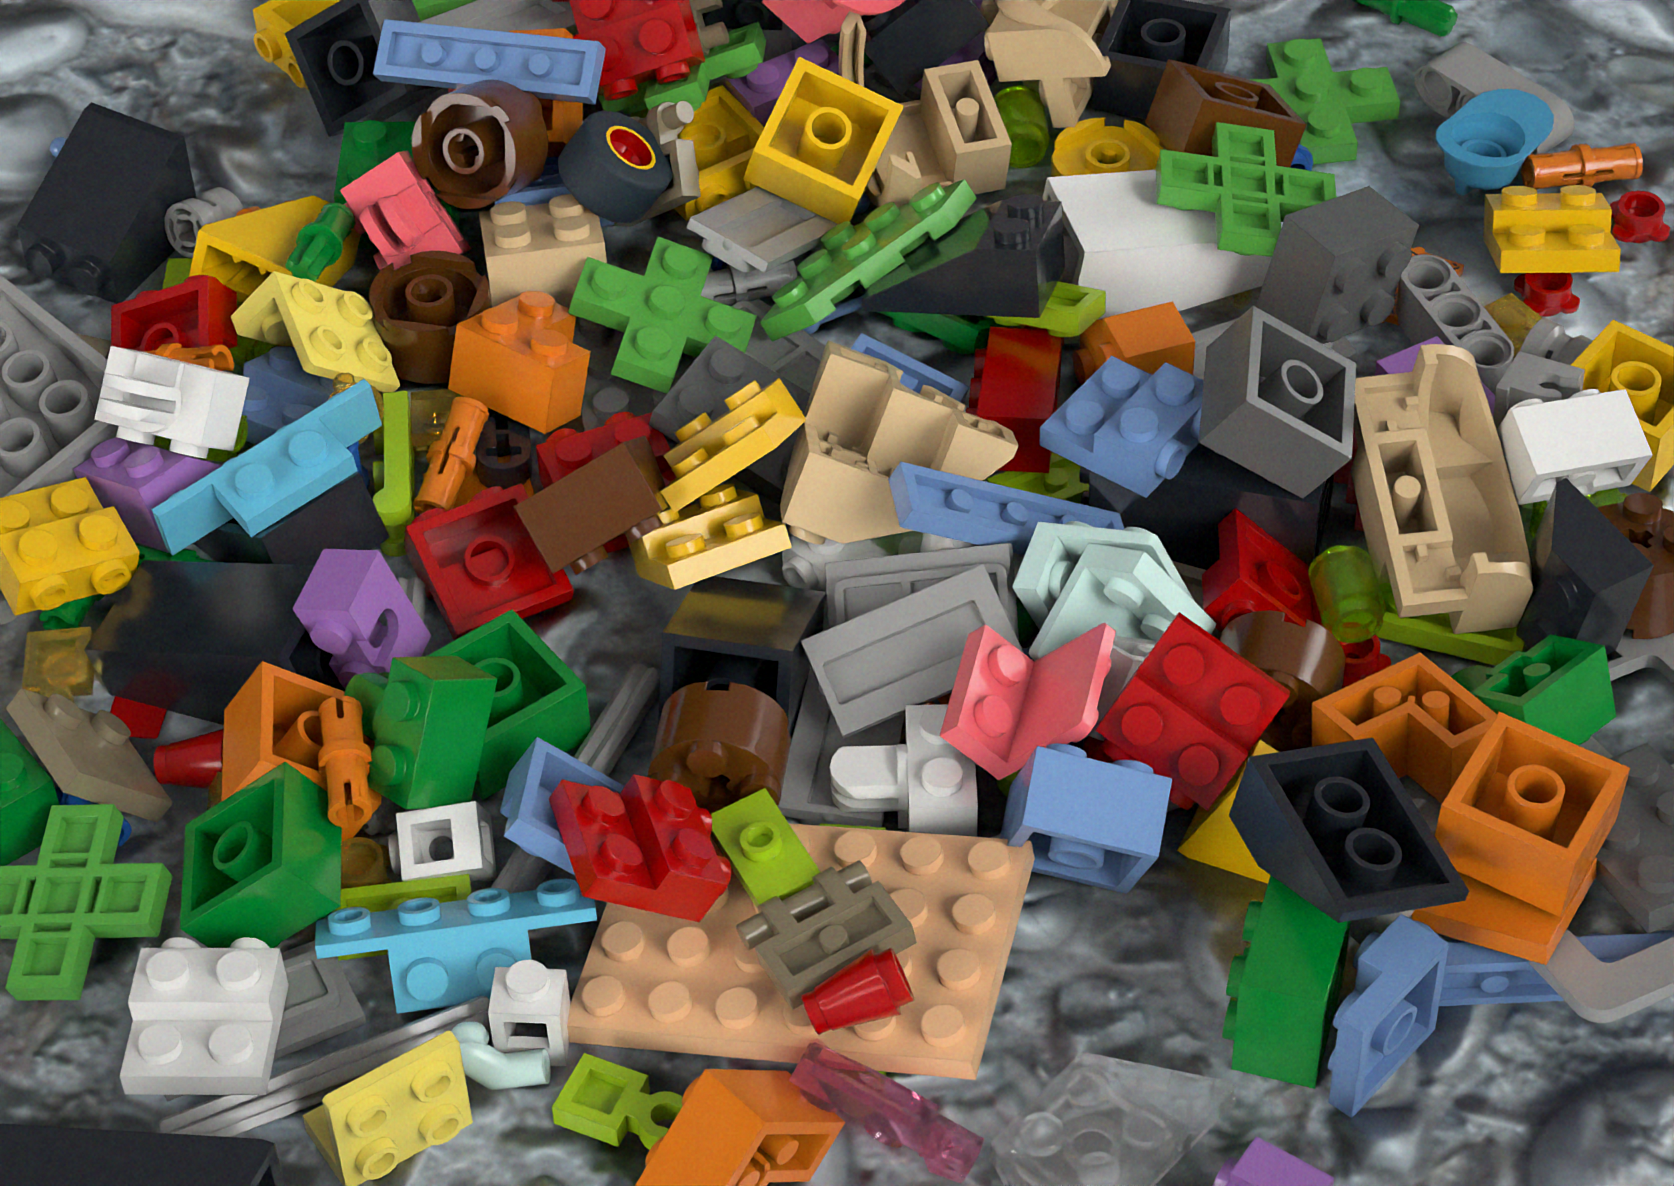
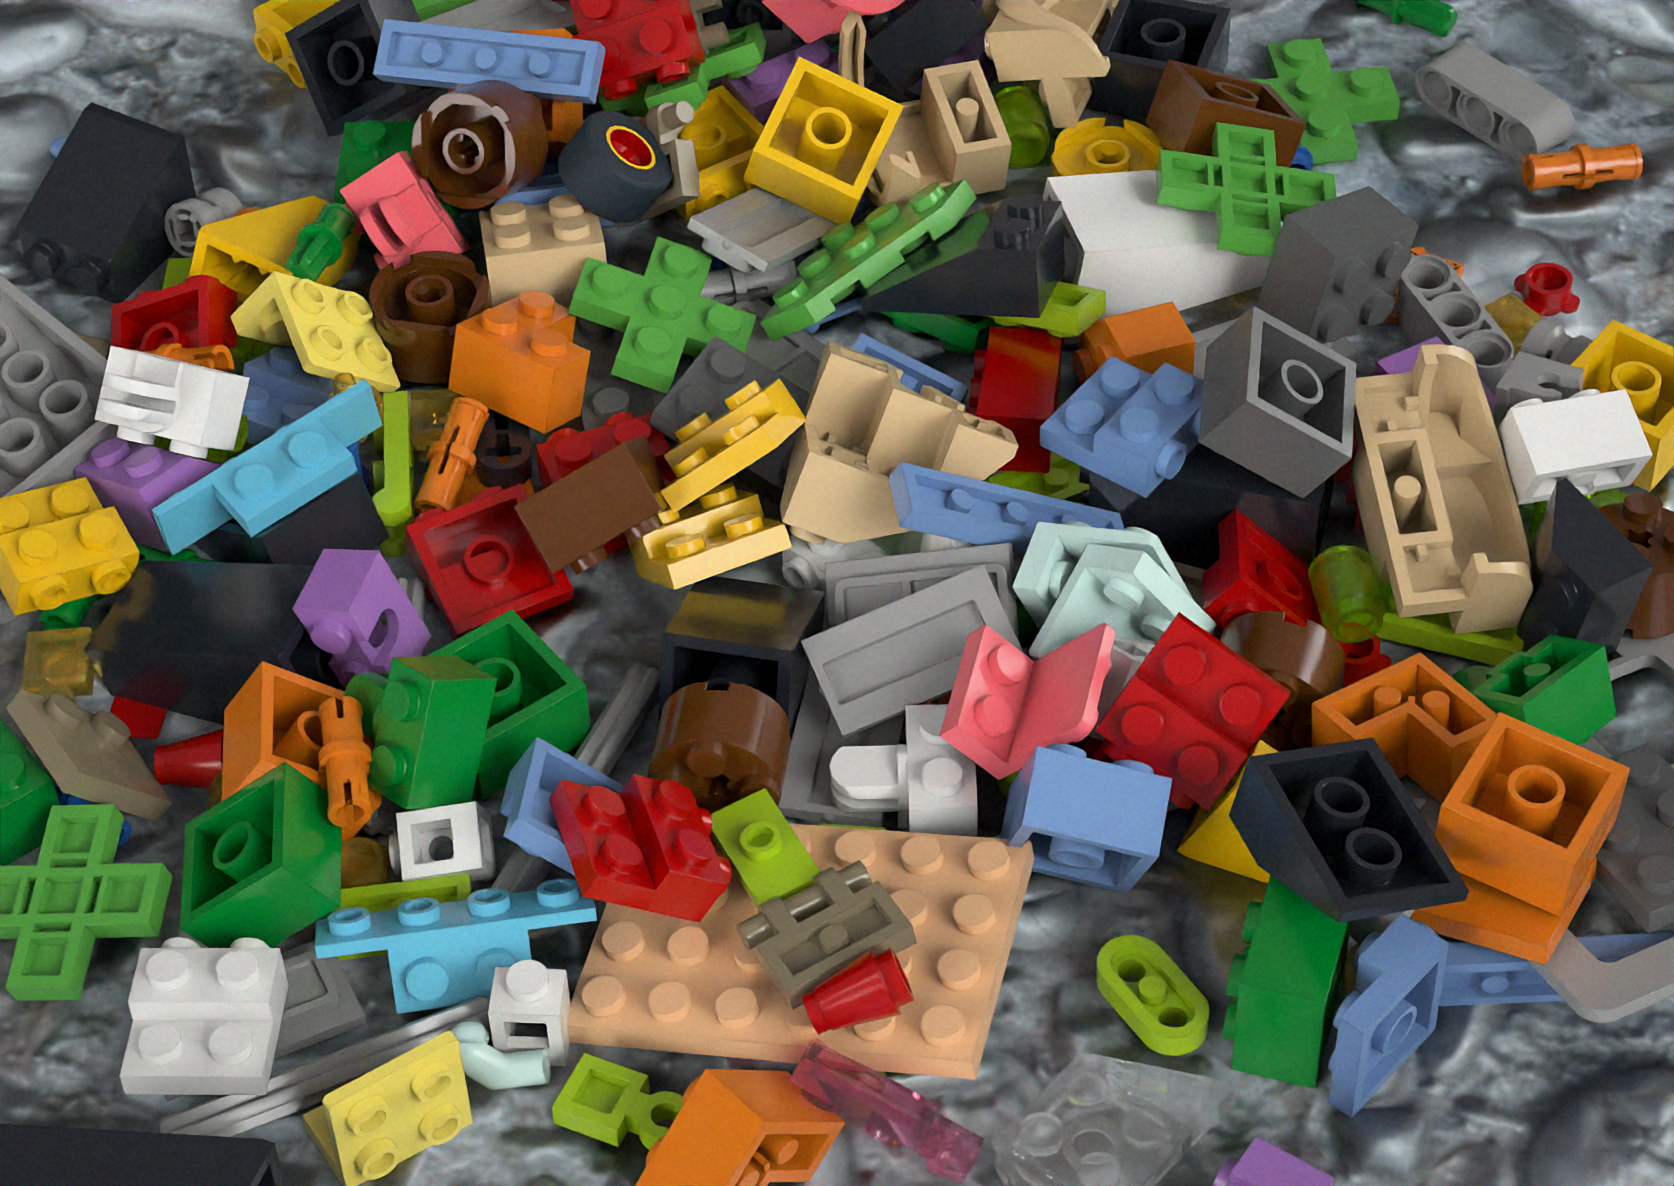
dark azure piece [1436,89,1554,196] -> none
yellow plate [1483,185,1621,273] -> none
red plate [1610,190,1670,243] -> none
none -> lime plate [1096,935,1209,1056]

